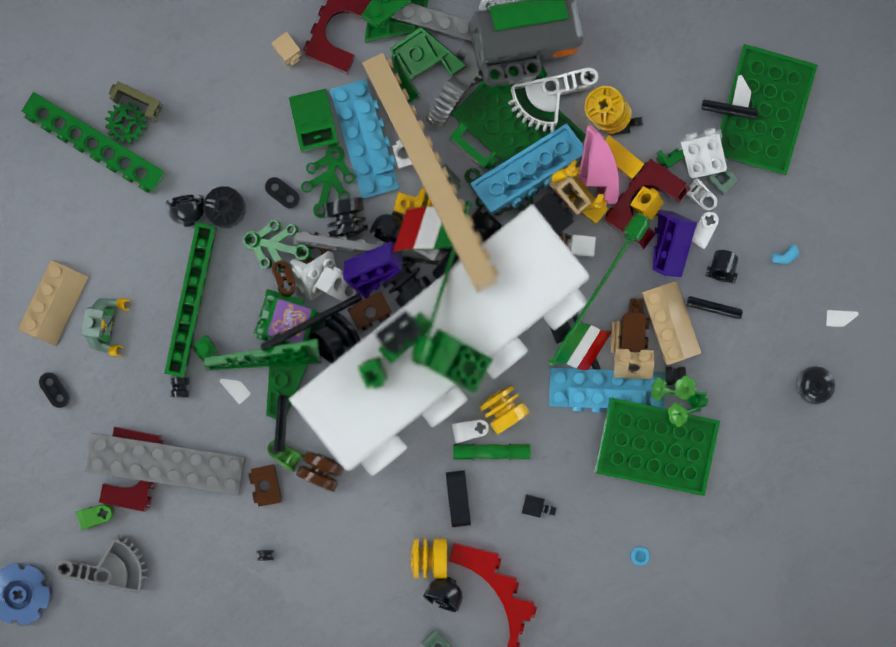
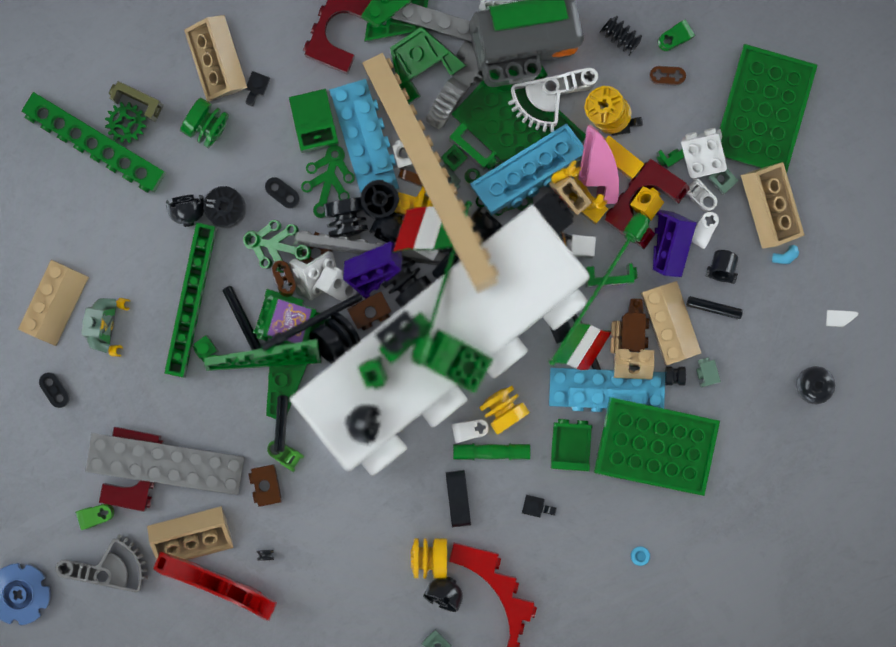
black wheel [170,378,190,397] -> none
white sticker [220,379,251,405] -> none
tan brick [271,31,302,66] -> none
reddish brown wheel [296,450,344,492] -> none
bright green plant [651,375,708,427] -> none
black axle [701,99,758,120] -> none
white sticker [732,75,751,107] -> none
none -> tan slope [147,506,234,561]
none -> red arch [153,551,276,621]
none -> green wheel [180,97,229,149]
none -> tan slope [184,15,247,102]
none -> black axle [223,286,261,350]
none -> black plate [246,71,270,107]
none -> black cylinder [345,405,380,445]
none -> black cylinder [360,180,399,219]
none -> reddish brown beam [398,168,424,187]
none -> green brick [441,144,468,172]
none -> green panel [550,419,593,471]
none -> green panel [585,263,637,288]
none -> black piece [599,16,642,56]
none -> reddish brown beam [649,66,686,85]
none -> green piece [657,19,696,51]
none -> sand green brick [696,357,721,387]
none -> tan slope [741,162,804,249]

